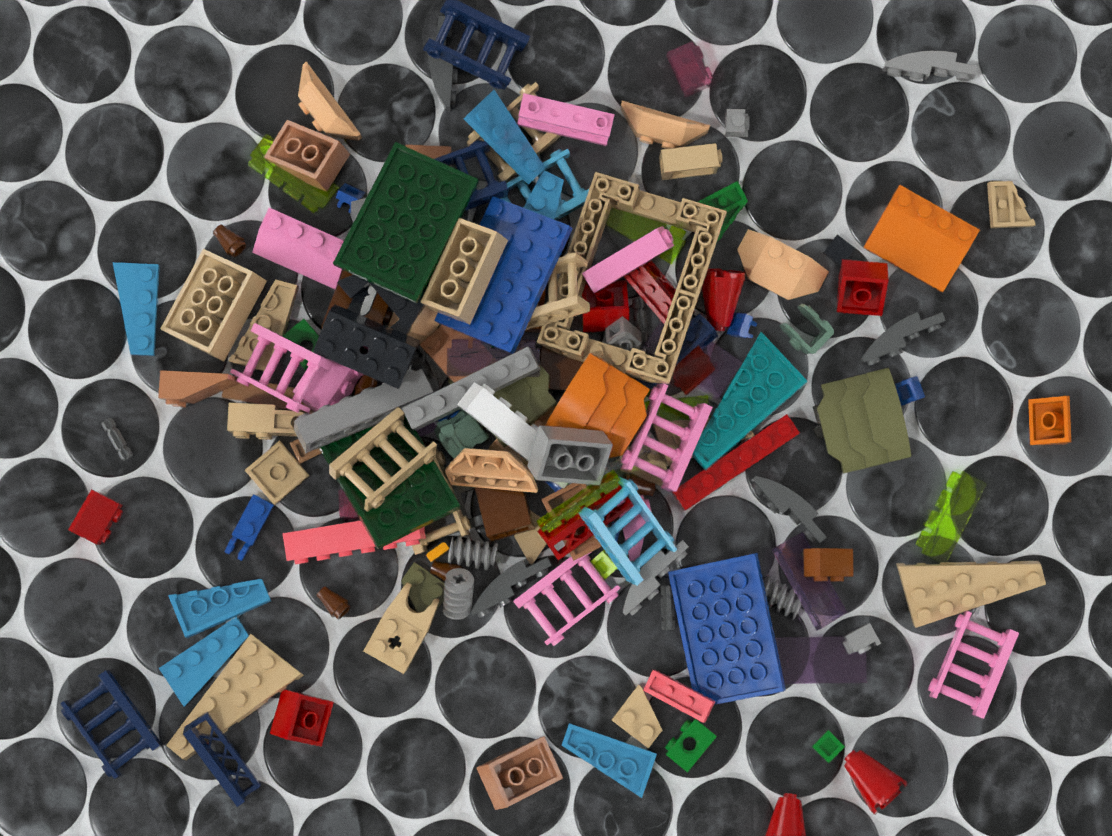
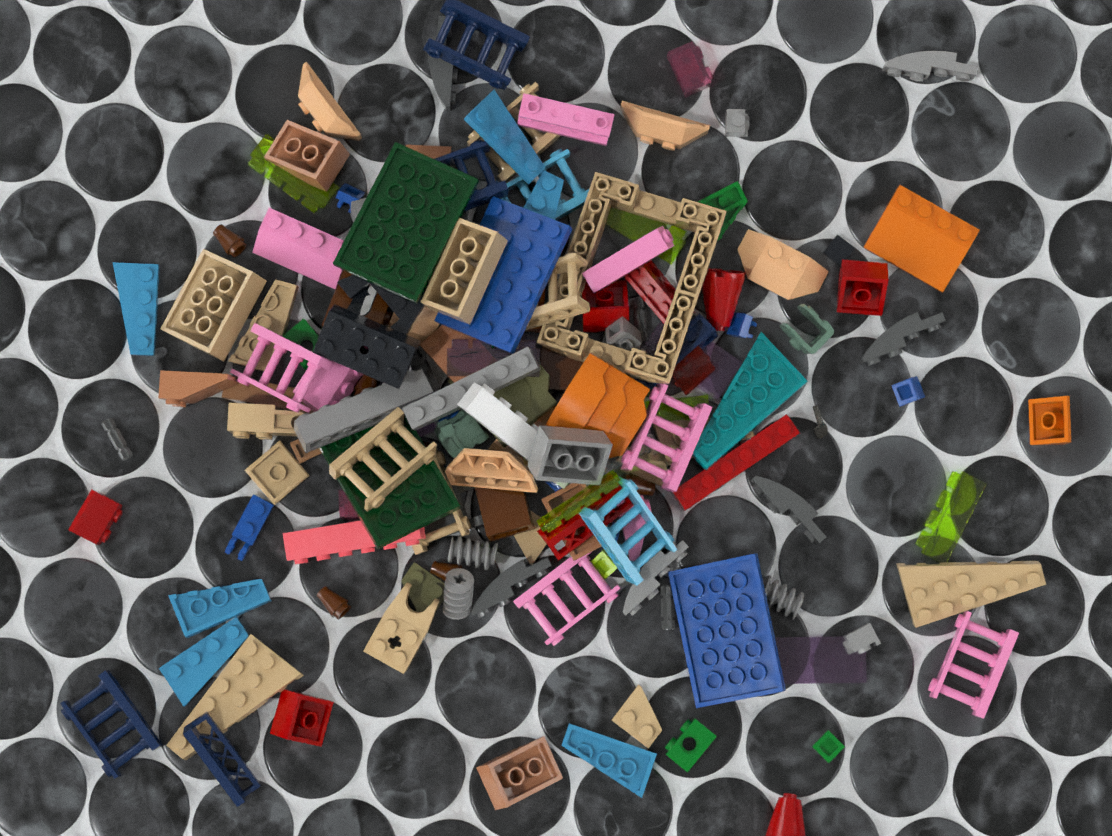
light orange tile [426,542,450,563] -> none
coral plate [643,669,716,723] -> none
tan window [659,143,722,180] -> none
clear purple tile [772,532,847,631] -> none
dark orange brick [804,548,853,582] -> none
olive slope [817,368,911,474] -> none
red cone [844,750,908,815] -> none
tan wing [987,181,1035,228] -> none

